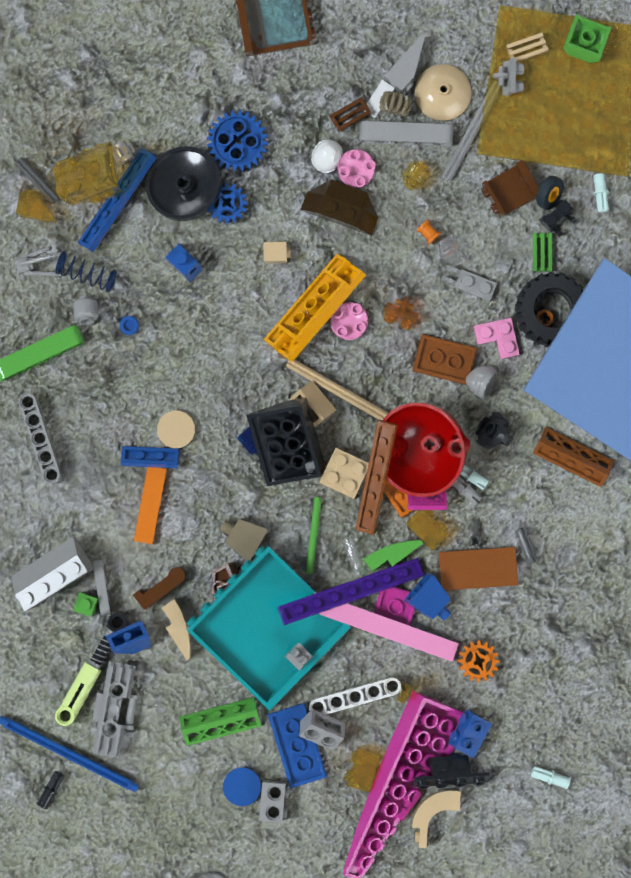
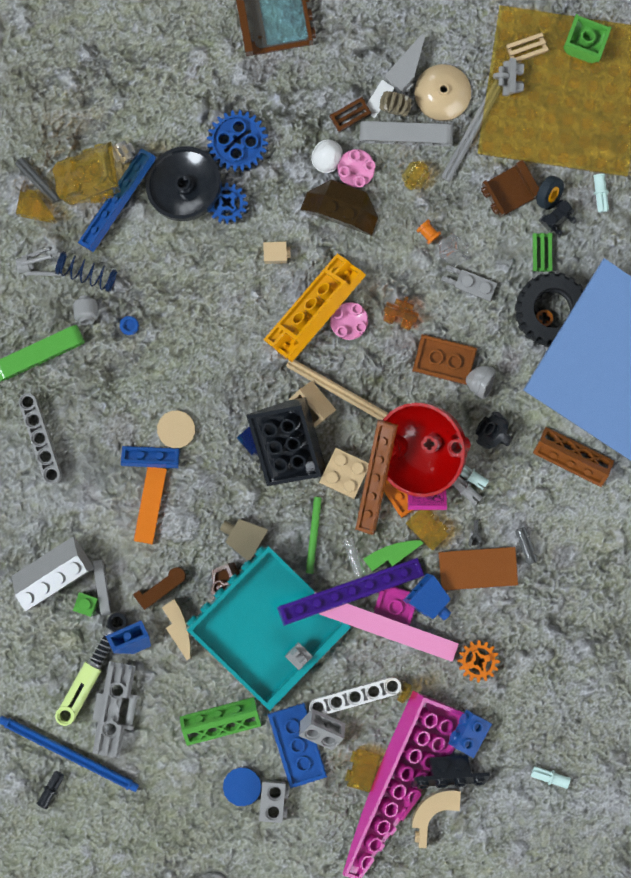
blue torso [164,244,203,283] -> none
bright pink plate [474,318,520,360] -> none

